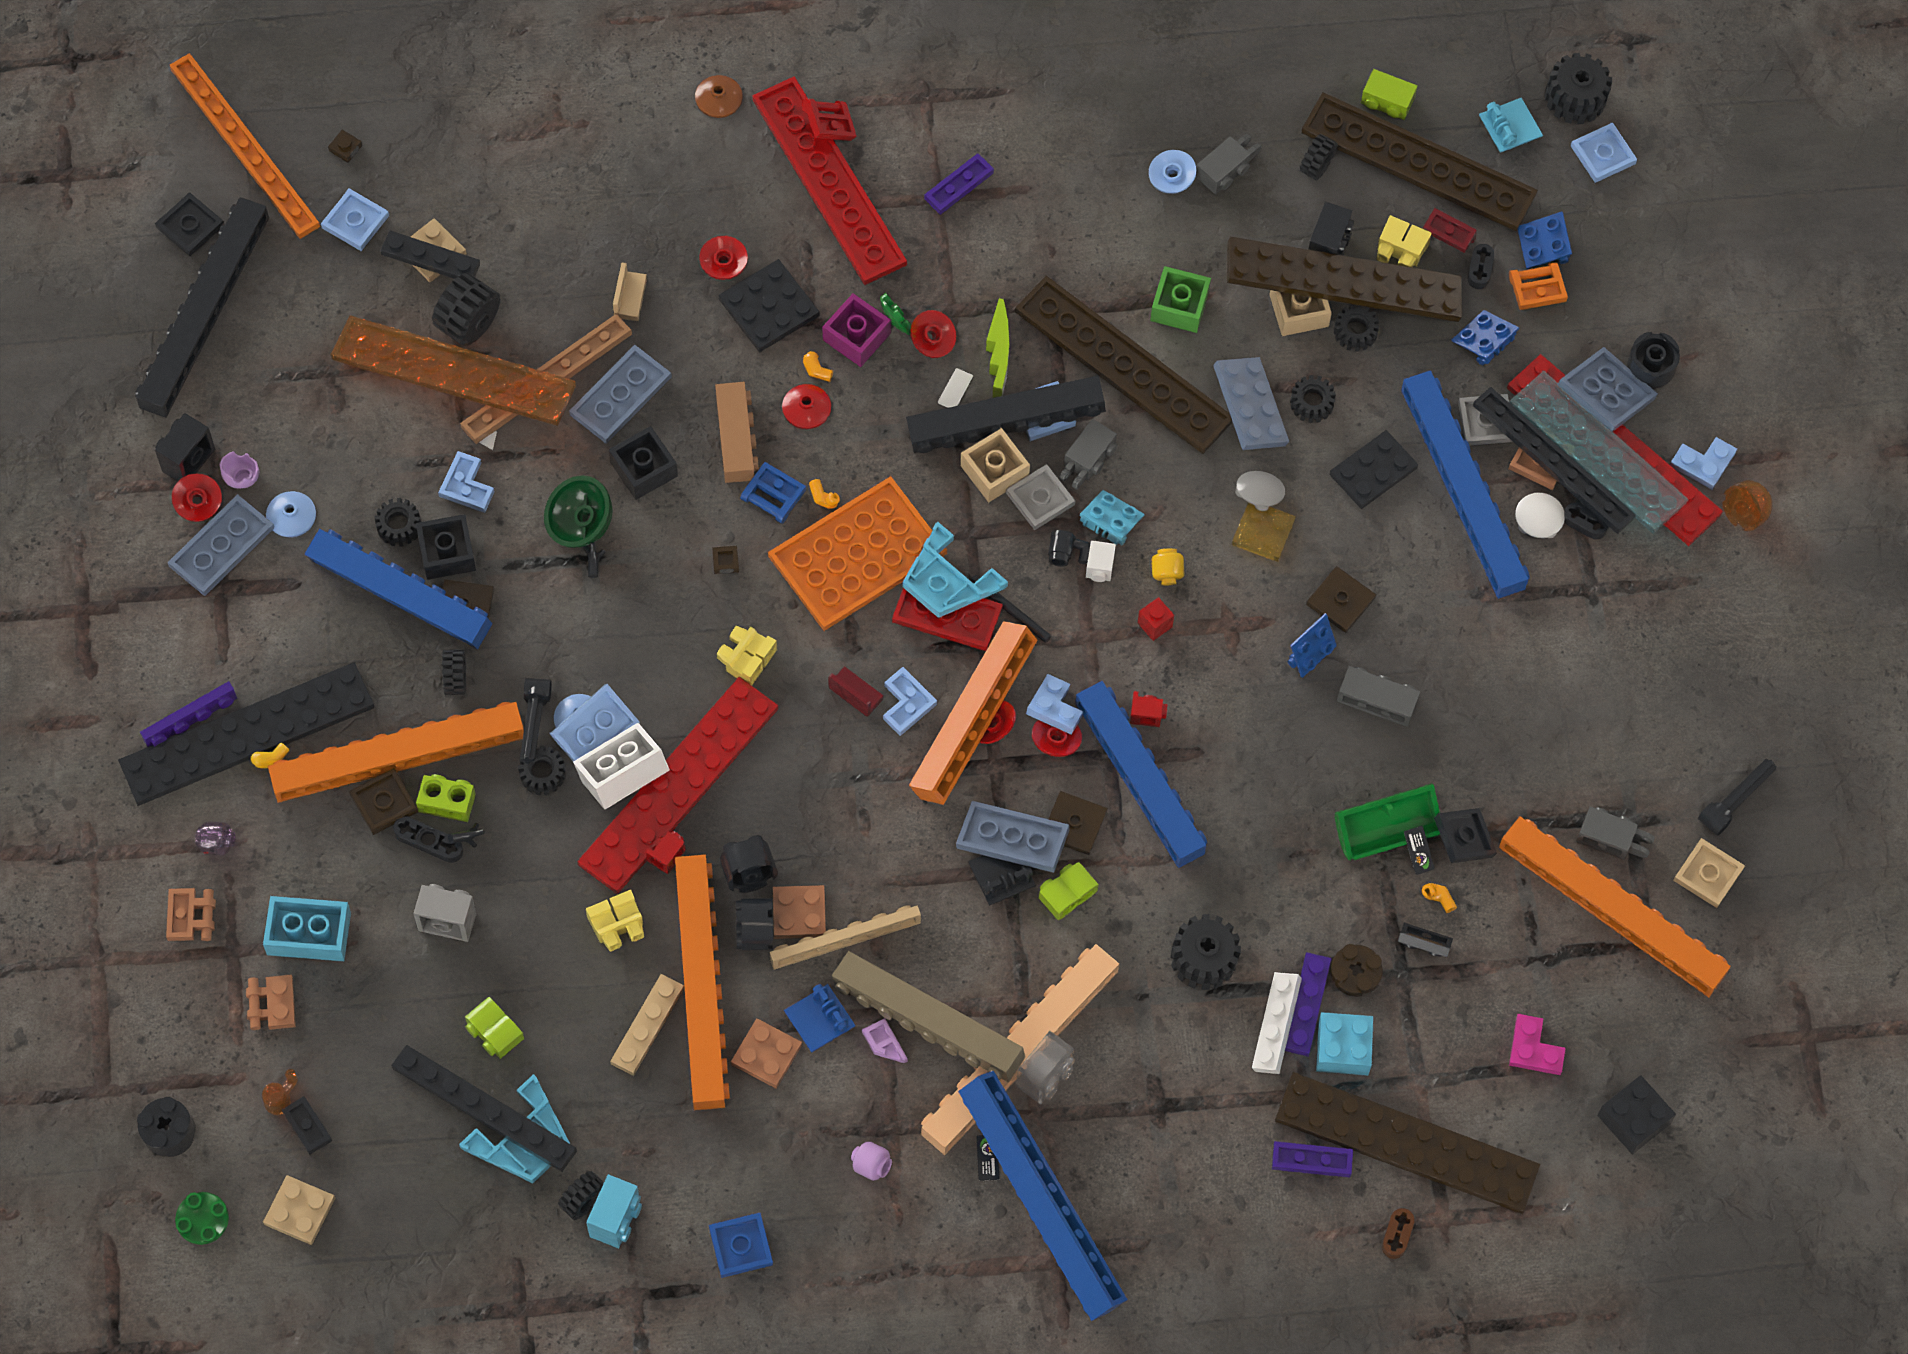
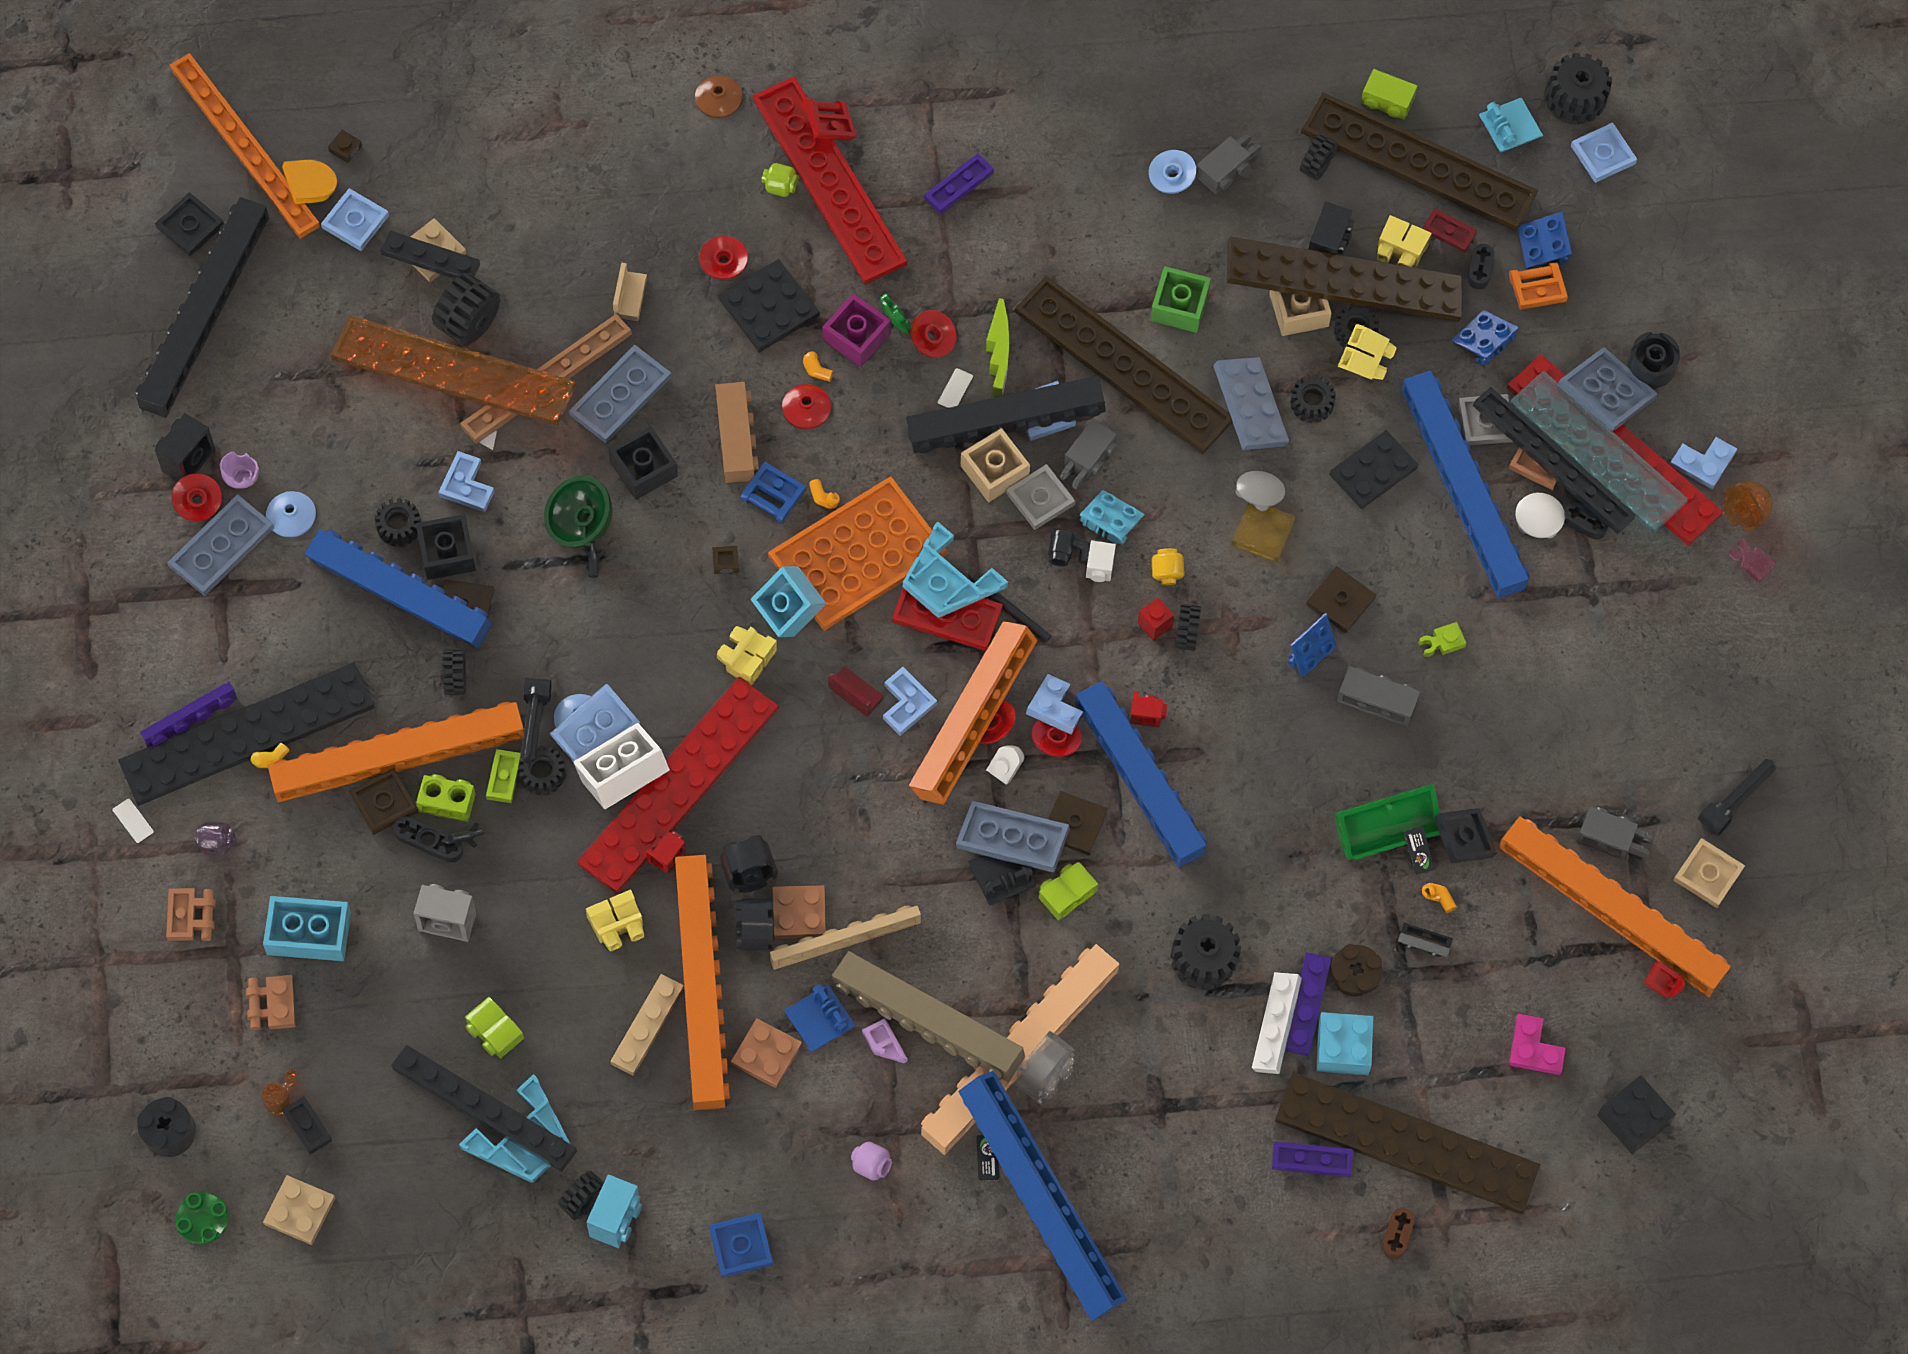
none -> white sticker [113,799,154,843]
none -> light orange tile [282,160,337,204]
none -> lime plate [486,749,520,803]
none -> medium azure brick [751,566,826,637]
none -> lime head [762,163,799,197]
none -> white plate [986,745,1024,785]
none -> black tyre [1175,604,1201,651]
none -> light yellow hips [1338,324,1397,380]
none -> lime plate [1418,622,1466,657]
none -> red plate [1643,961,1685,998]
none -> clear pink plate [1729,539,1776,583]

